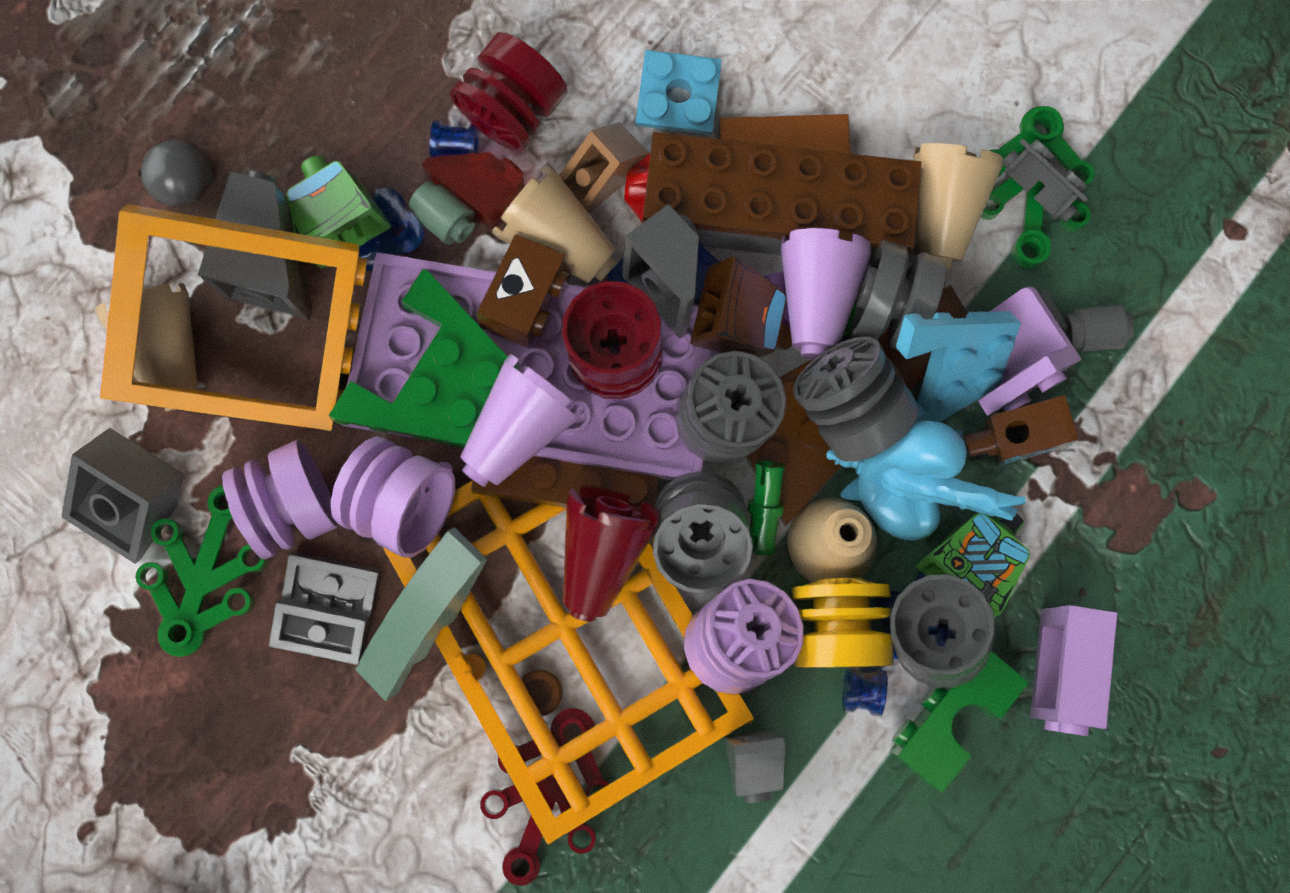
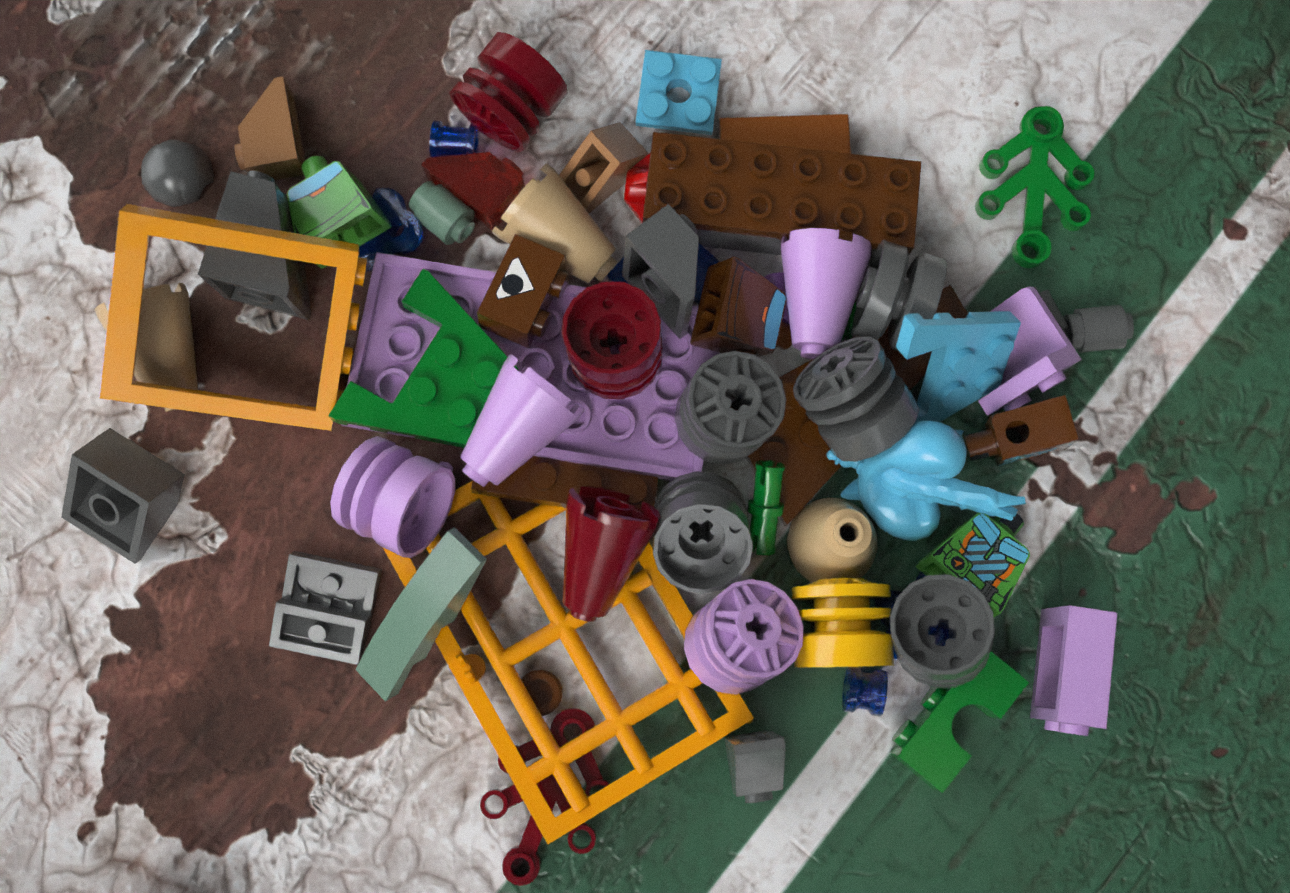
green plant [135,485,269,657] -> none
lavender wheel [222,439,338,560] -> none
tan cone [913,143,1004,269] -> none
dark grey hinge [1003,139,1088,222] -> none
none -> medium nougat slope [235,76,305,180]

